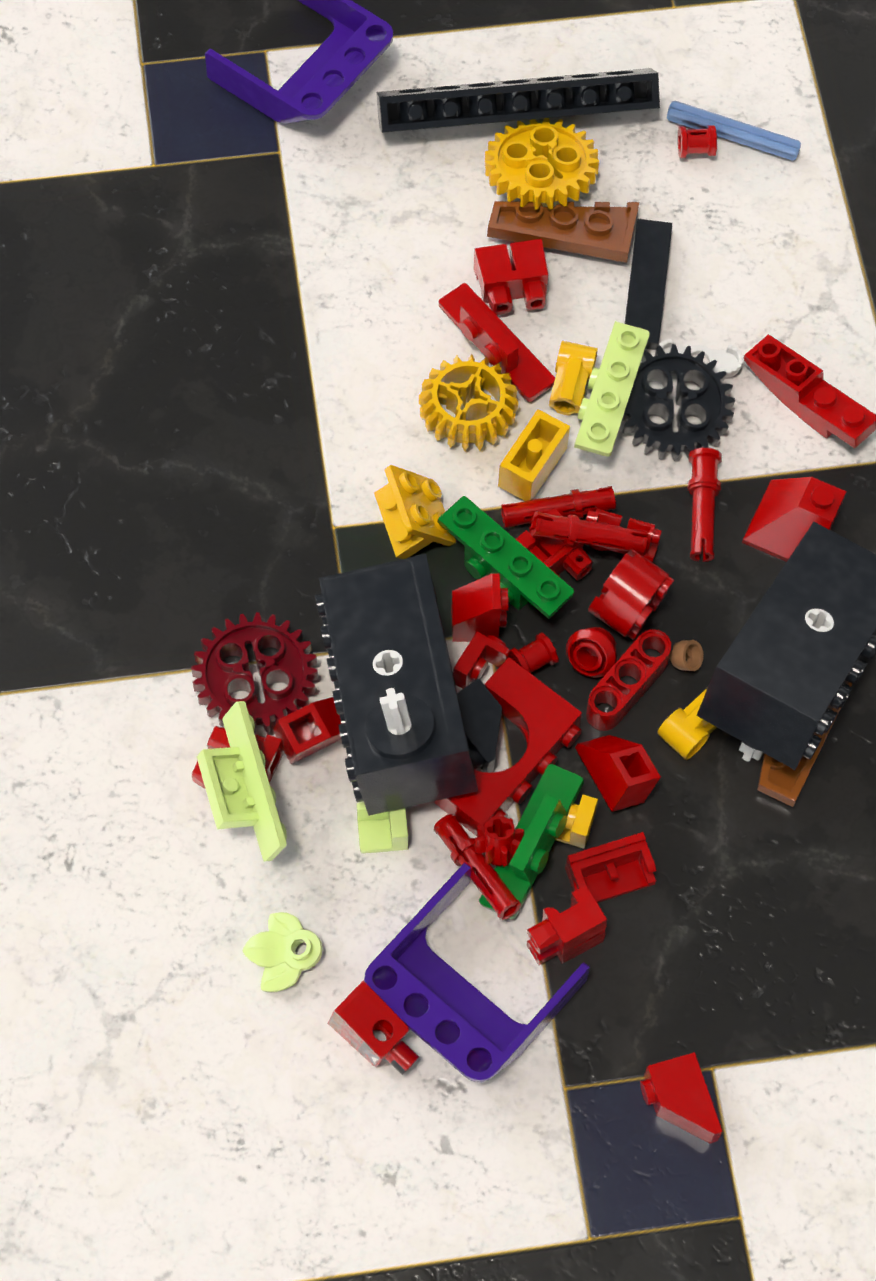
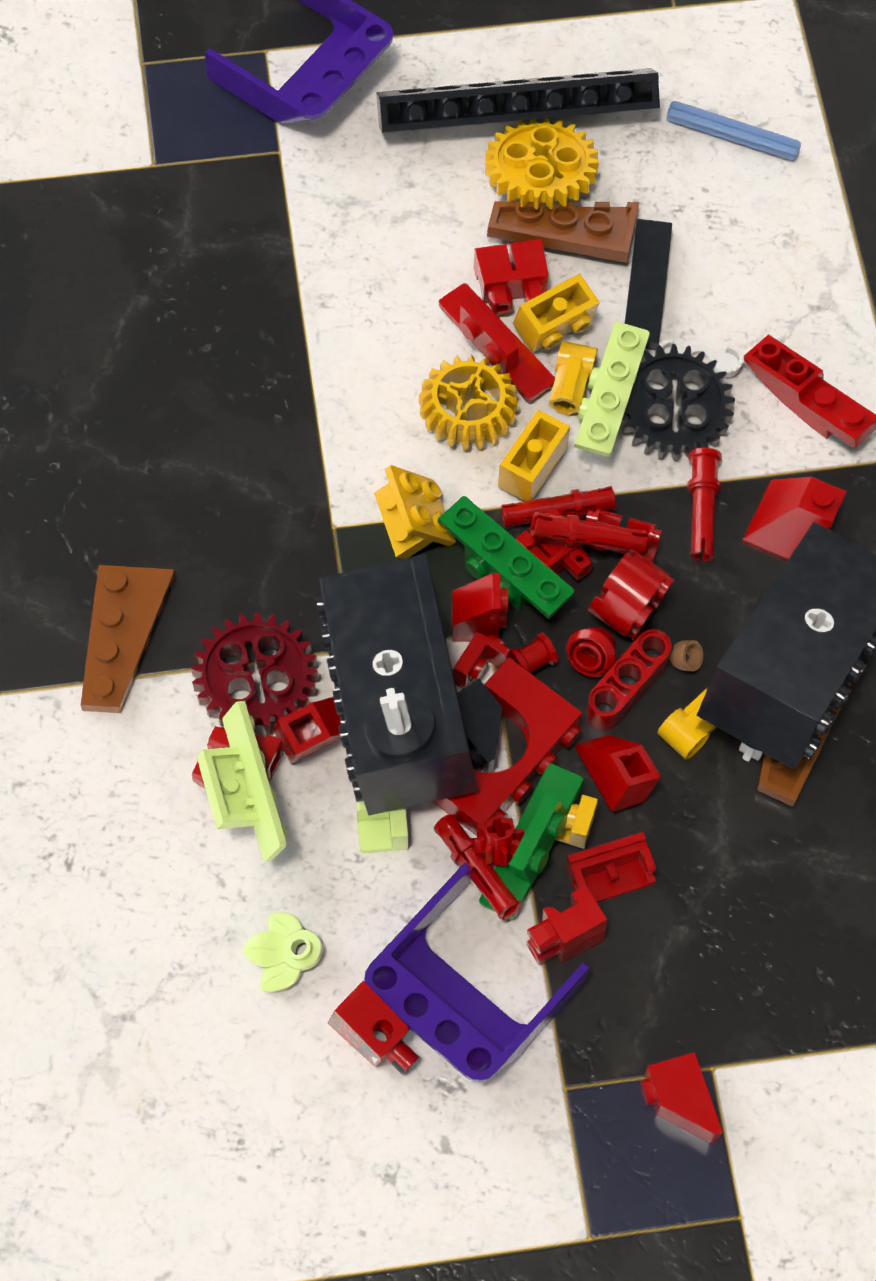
red bush [677,125,717,158] -> none
none -> dark orange wing [80,565,176,713]
none -> yellow brick [513,273,600,353]

